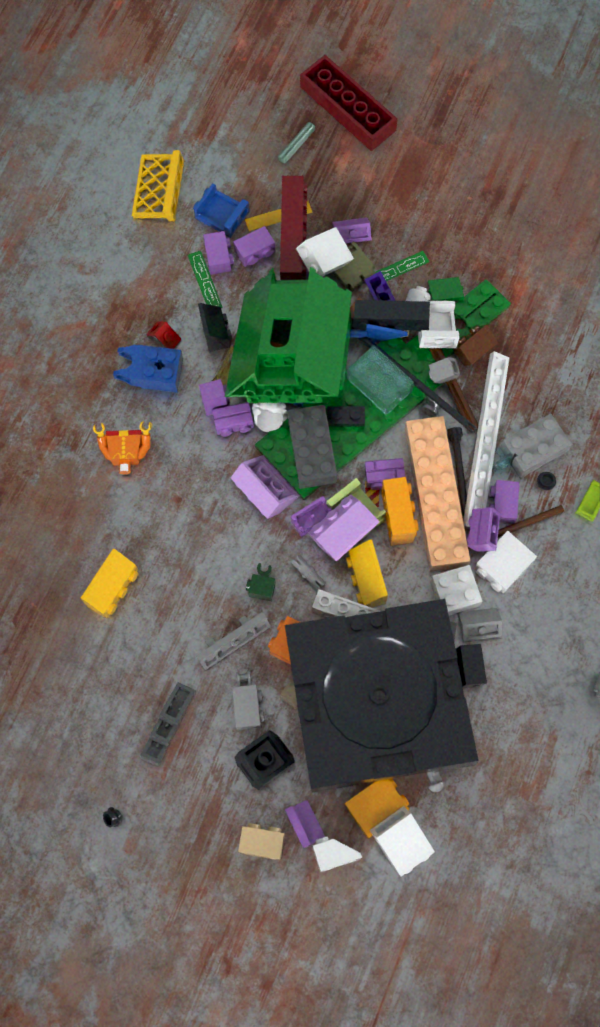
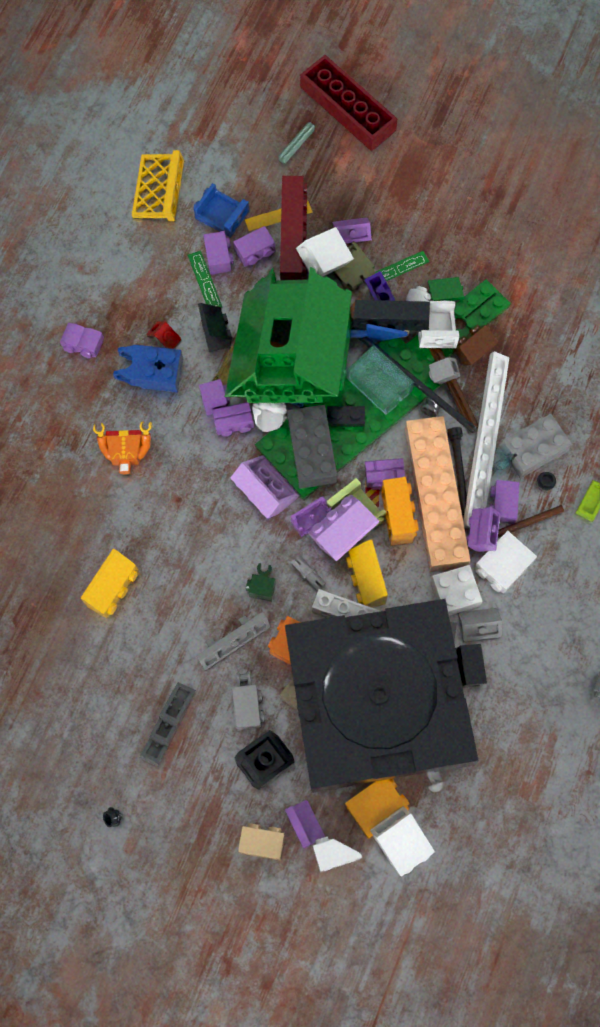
none -> medium lavender brick [60,323,104,358]

